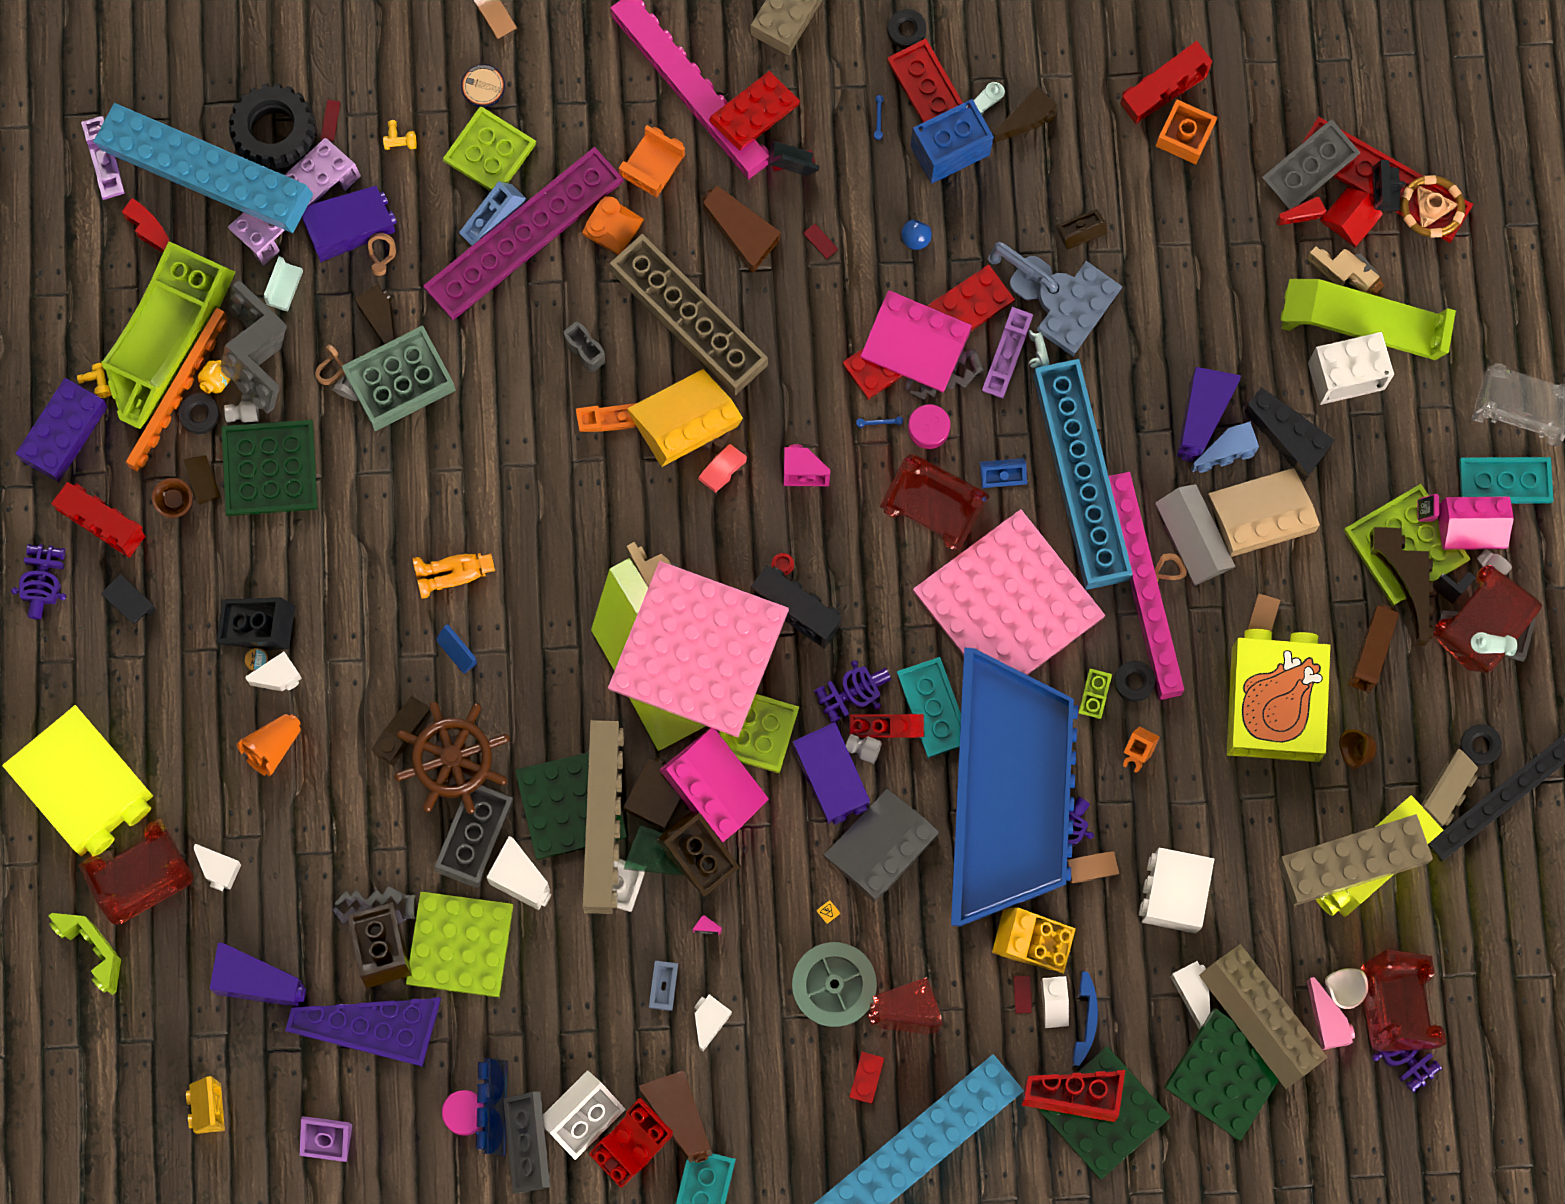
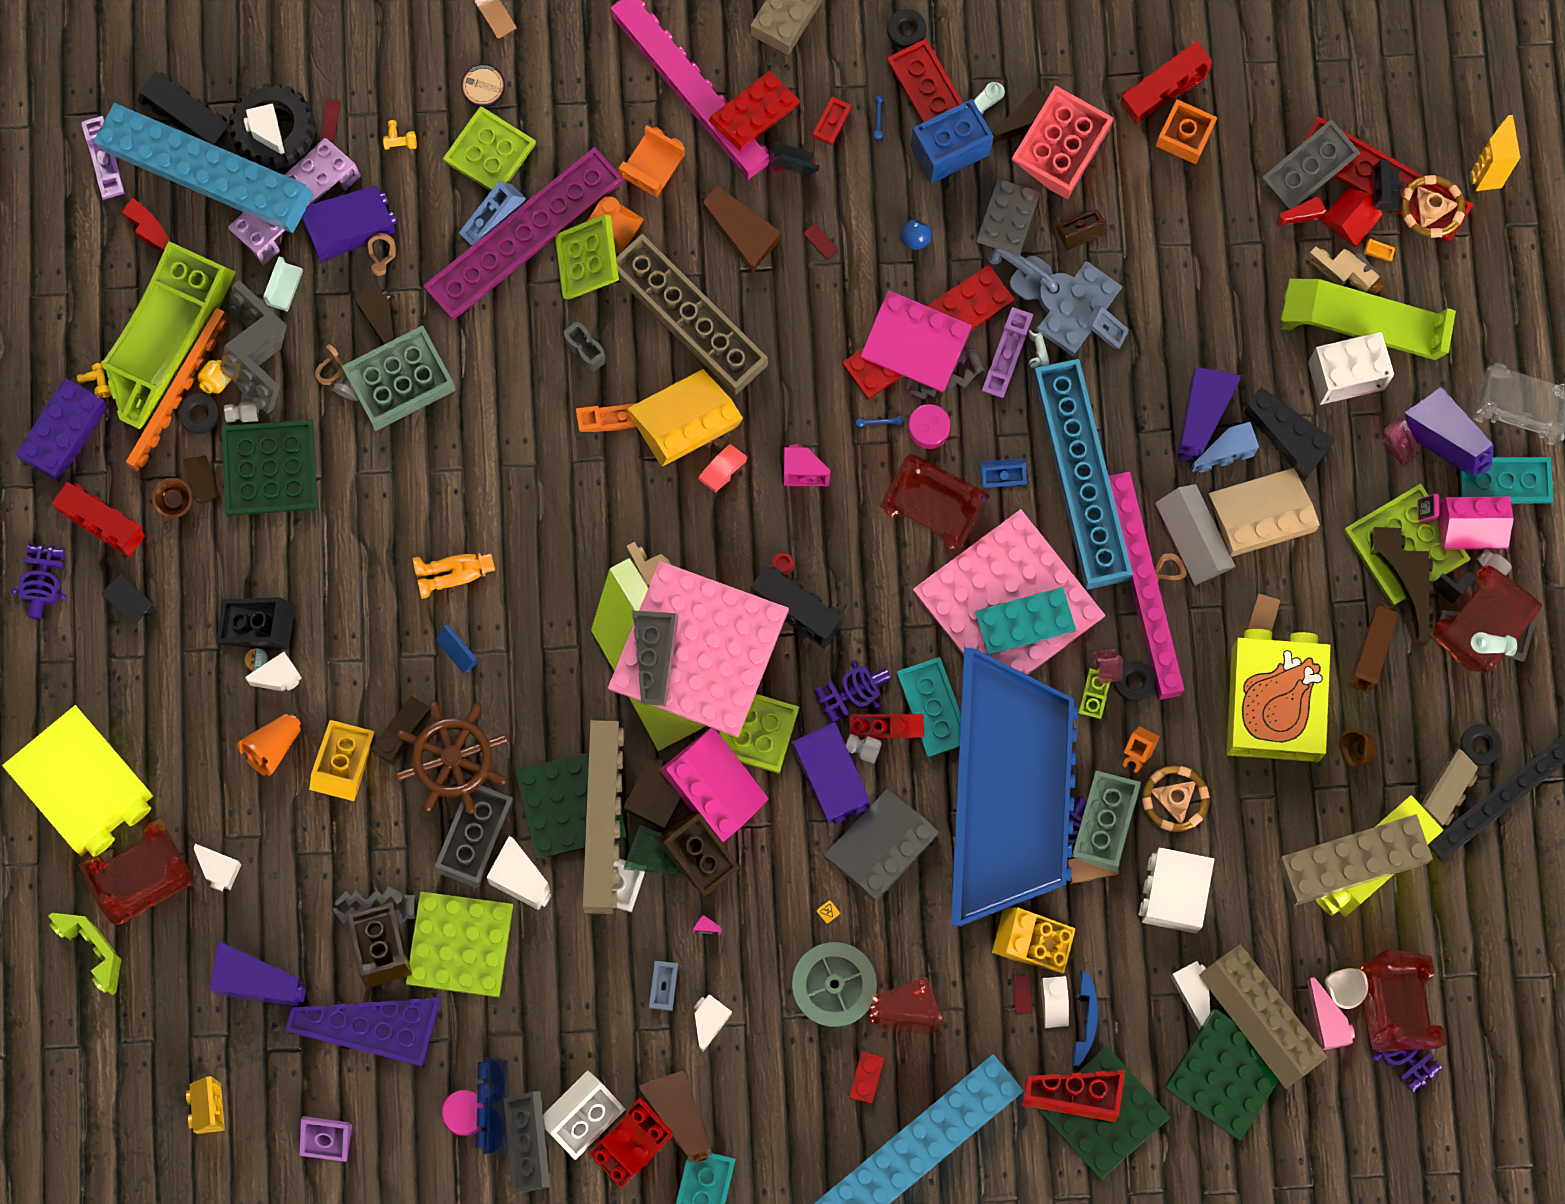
none -> black wedge [137,71,229,145]
none -> white slope [244,104,285,154]
none -> yellow slope [309,720,375,801]
none -> lime plate [555,215,619,300]
none -> dark grey wing [632,610,679,706]
none -> red plate [812,96,852,146]
none -> teal plate [975,587,1076,656]
none -> dark grey plate [977,179,1040,255]
none -> coral slope [1012,86,1114,200]
none -> sand green slope [1072,771,1141,873]
none -> sand blue piece [1086,306,1129,349]
none -> clear pink slope [1092,649,1123,684]
none -> light nougat piece [1142,765,1210,832]
none -> light orange piece [1363,239,1395,262]
none -> clear pink slope [1381,416,1420,465]
none -> slope [1404,387,1494,477]
none -> yellow slope [1470,115,1520,191]

